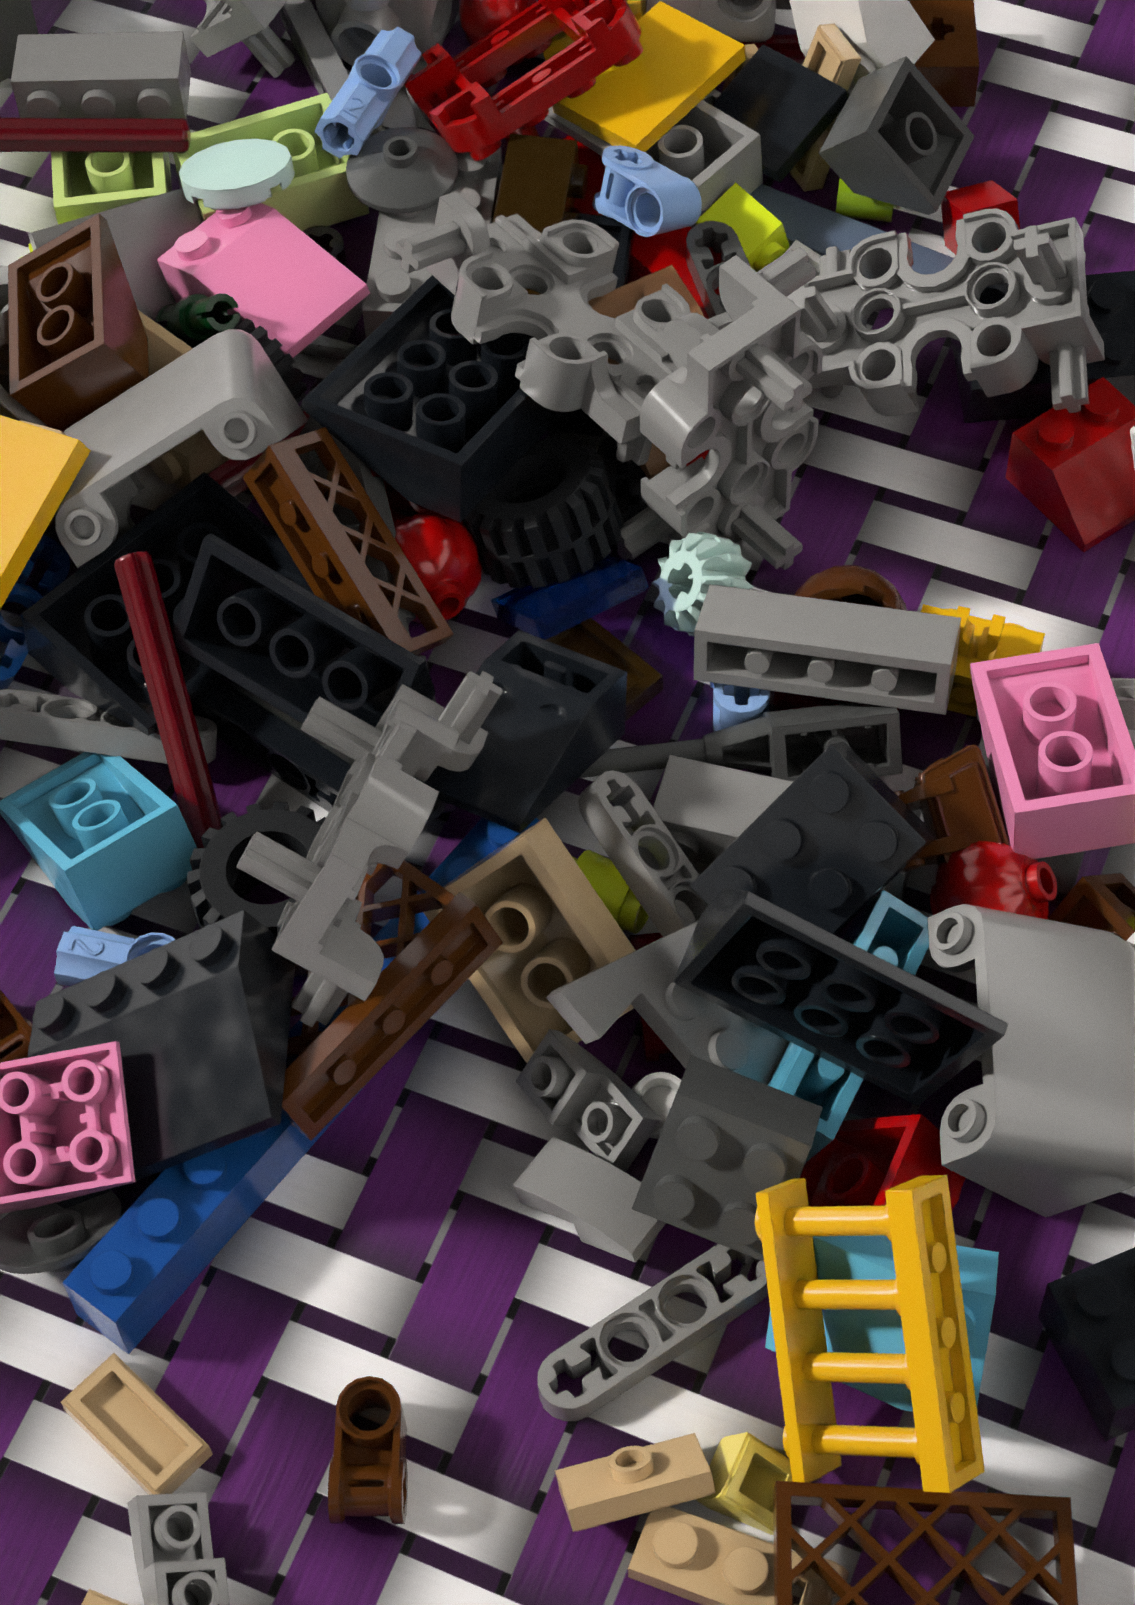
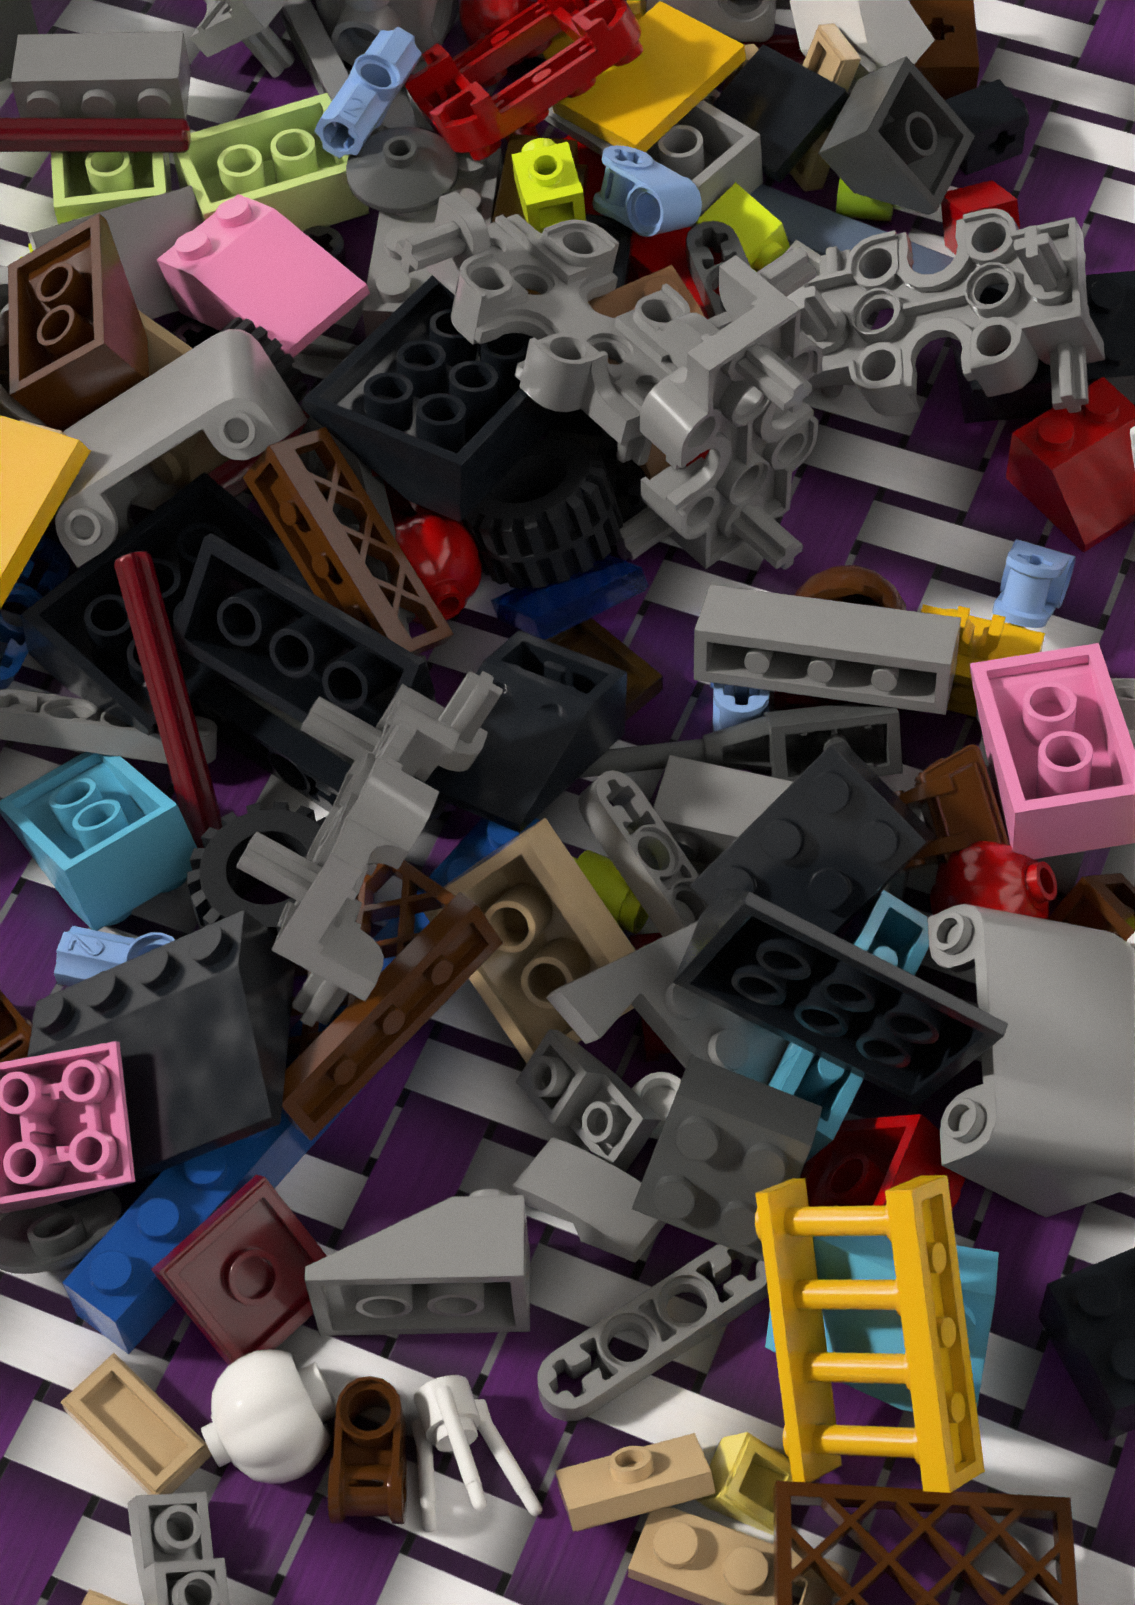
dark green pin [155,293,240,341] -> none
light aqua tile [179,138,295,210] -> none
light aqua gear [652,532,754,636] -> none
none -> dark red tile [151,1175,327,1366]
none -> white plant [201,1349,337,1484]
none -> light grey slope [305,1189,530,1336]
none -> white plant [410,1375,542,1532]
none -> neon yellow brick [512,138,586,233]
none -> black brick [944,79,1029,176]
none -> light blue piece [992,539,1076,628]

